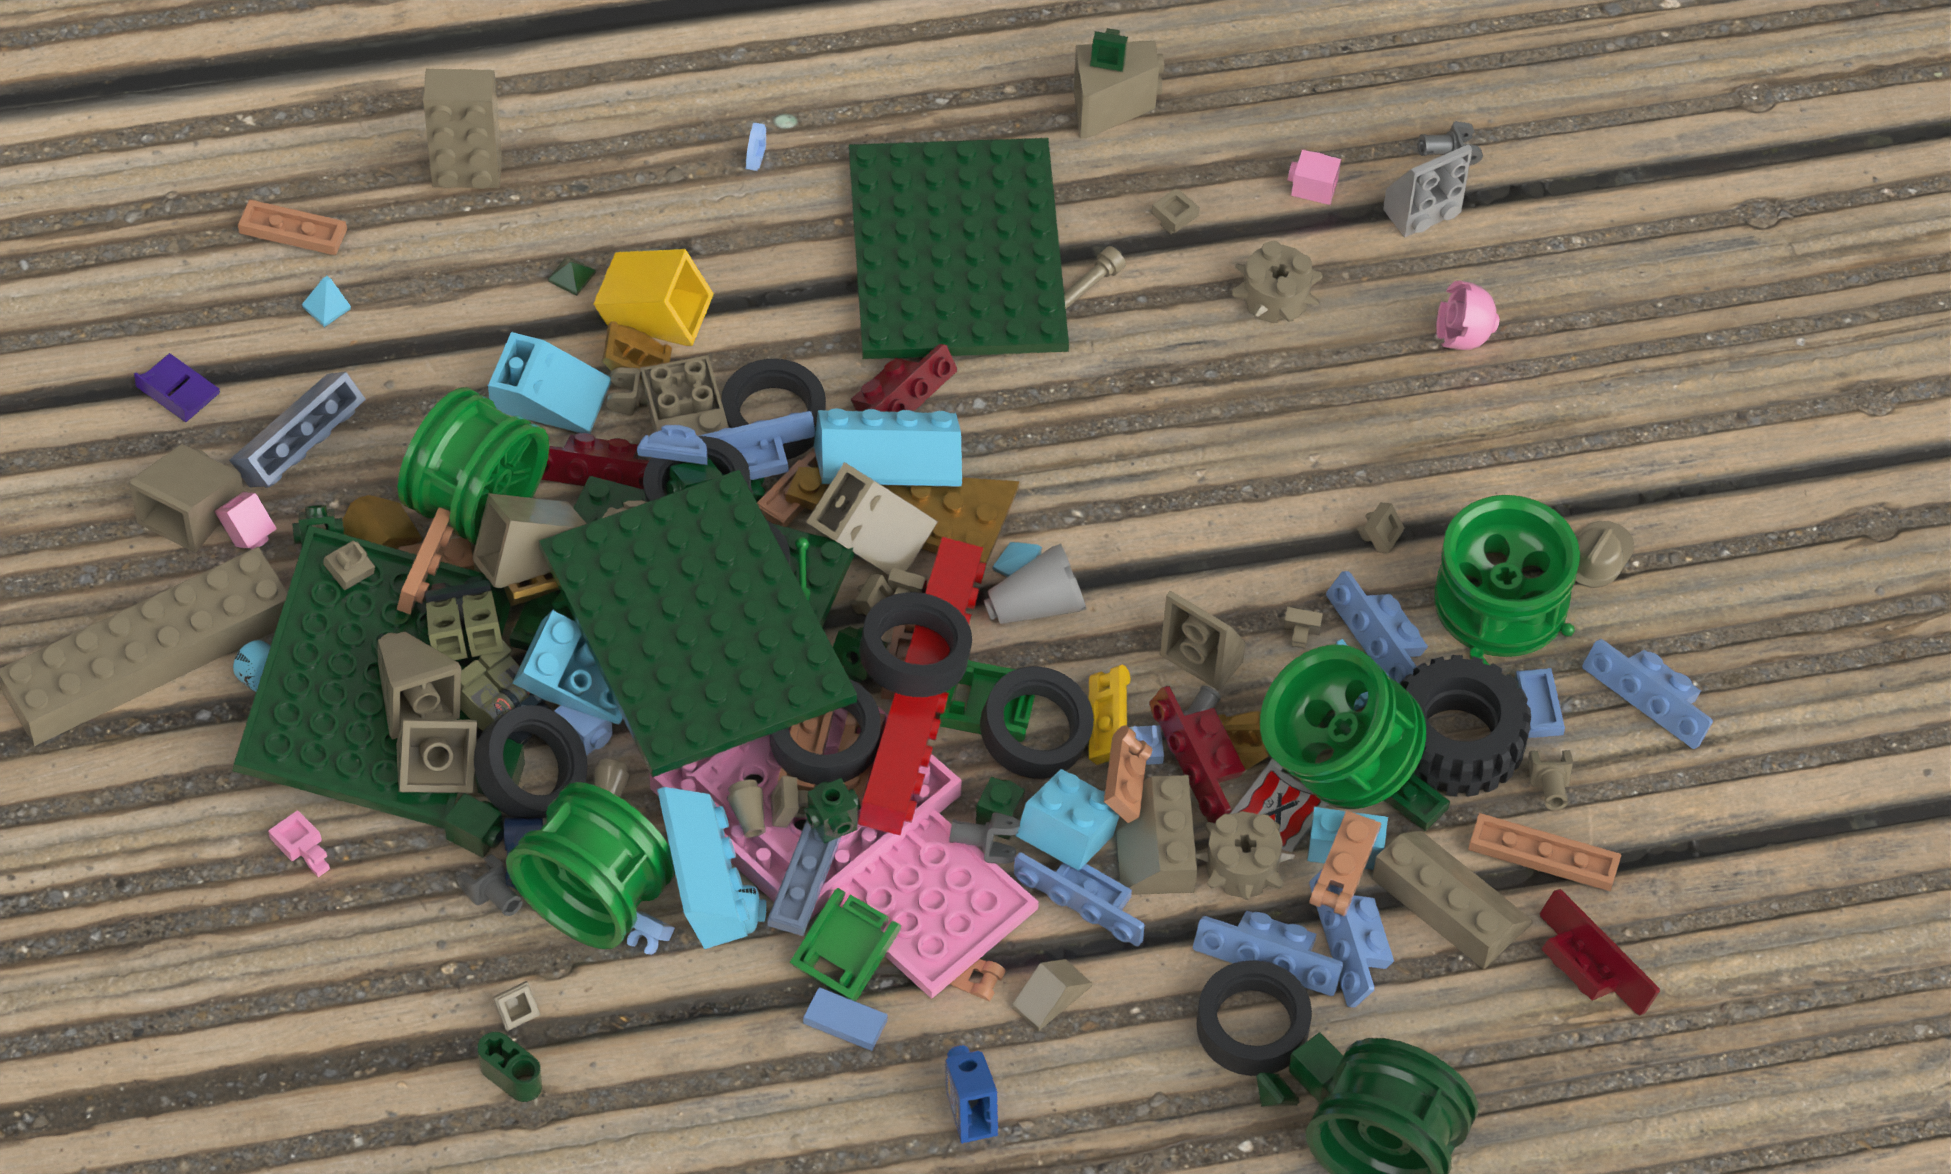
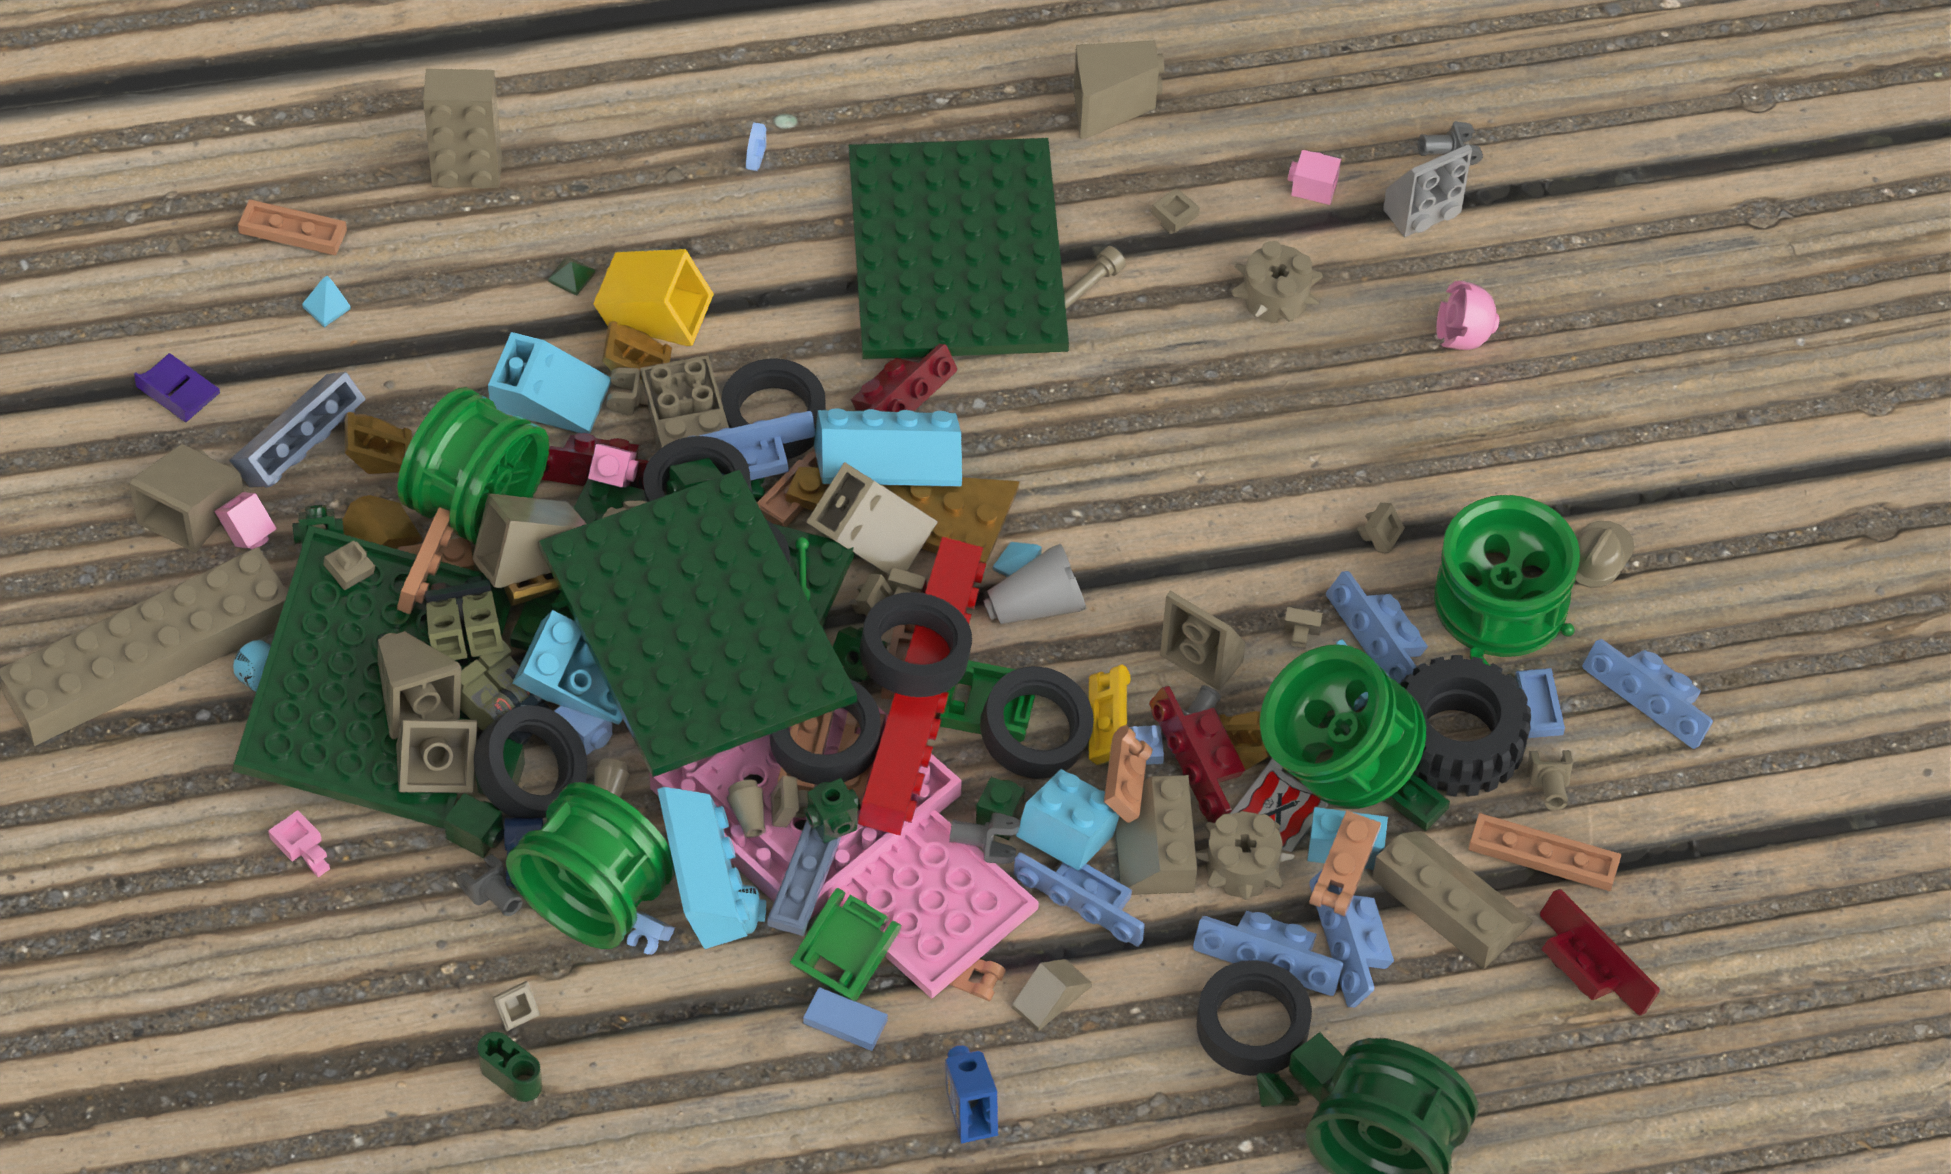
medium blue tile [637,425,708,465] -> none
dark green tile [1090,28,1128,72] -> none
none -> pearl gold slope [345,412,412,474]
none -> bright pink brick [588,444,639,487]

